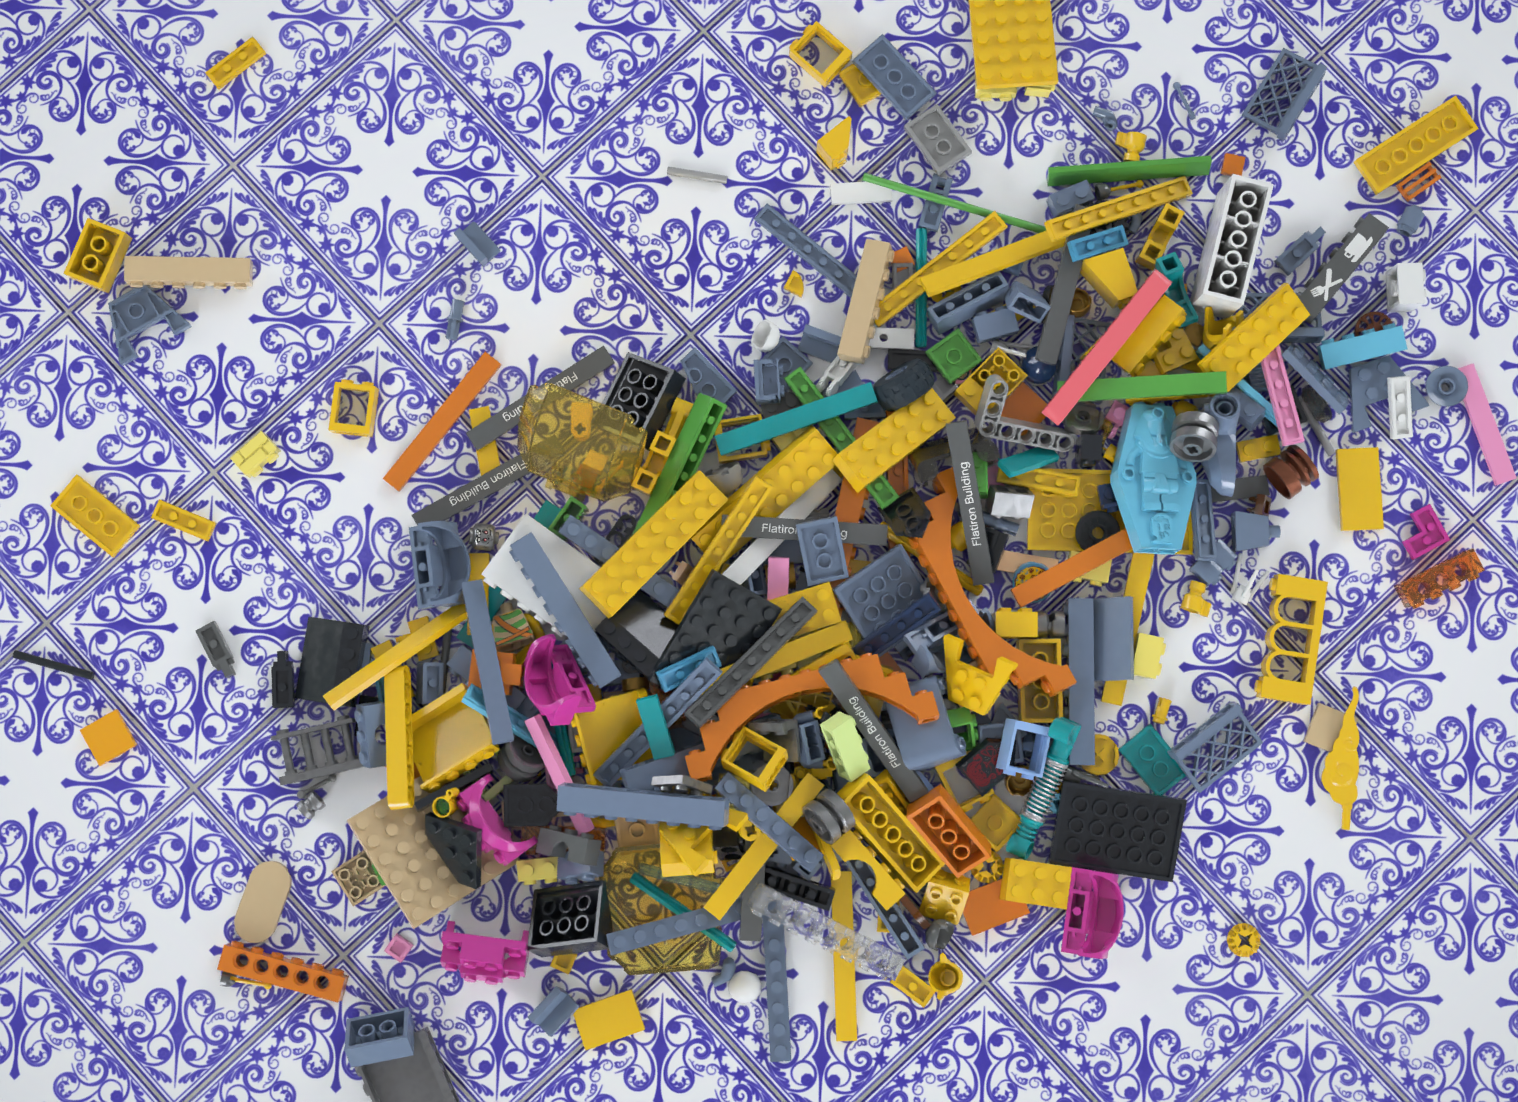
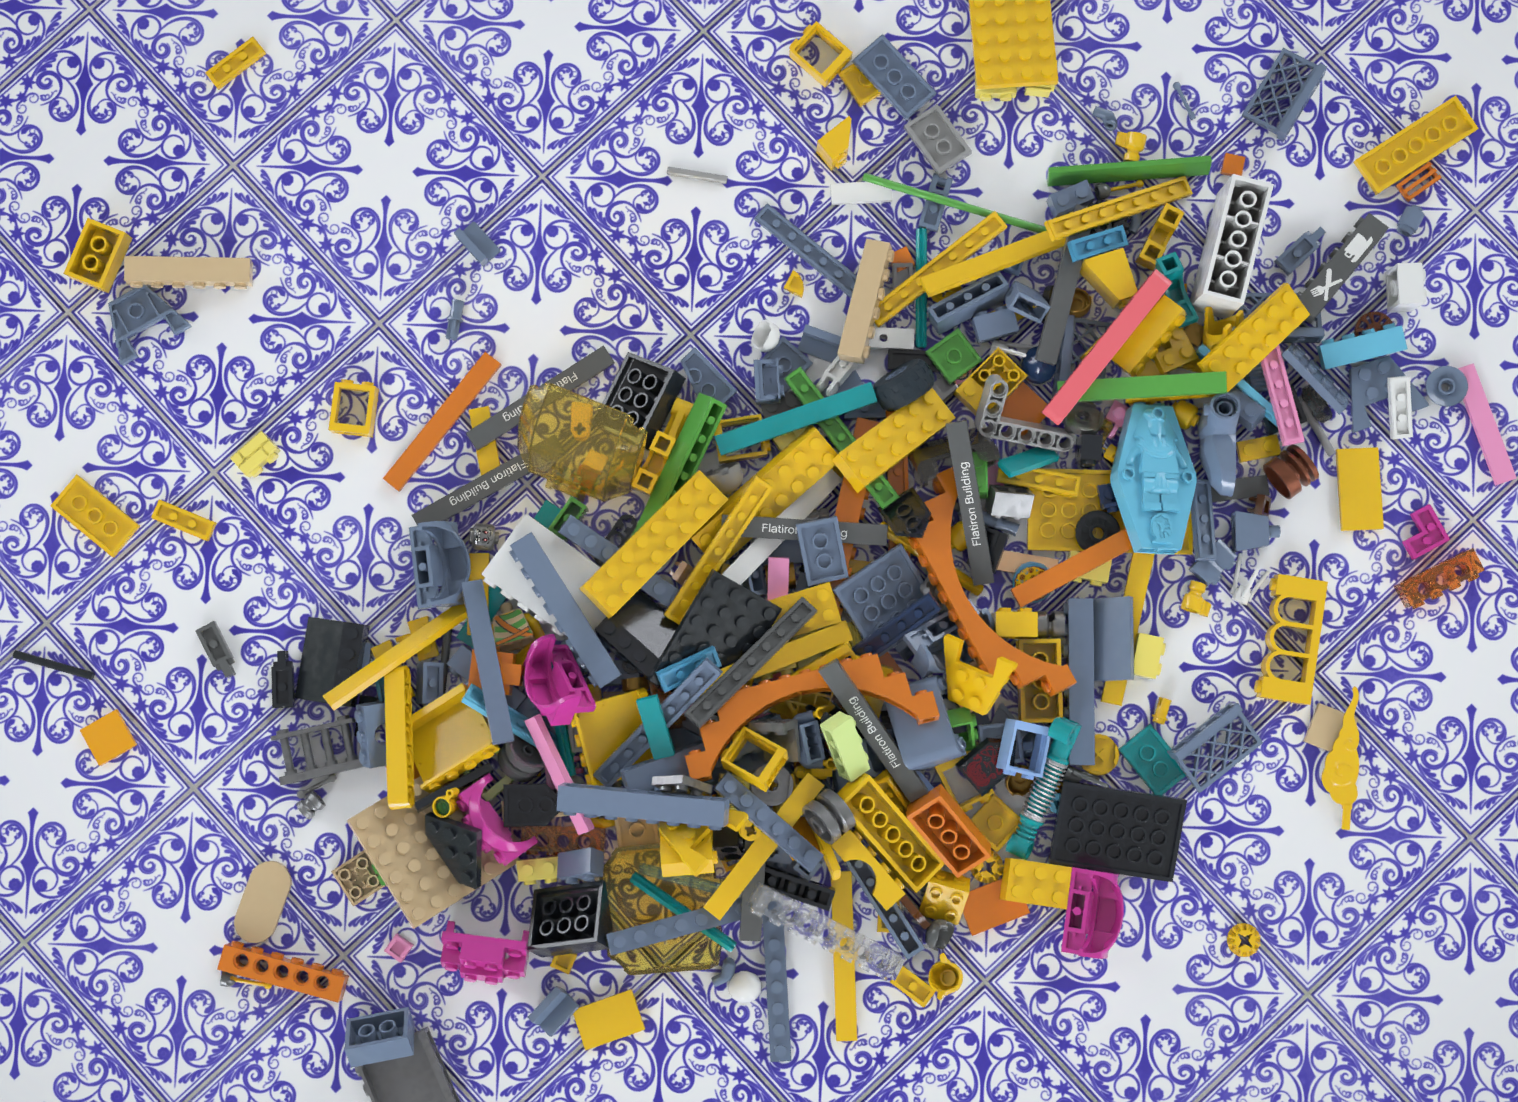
dark grey arch [536,825,602,866] -> none
flat silver wheel [1169,411,1219,462] -> none

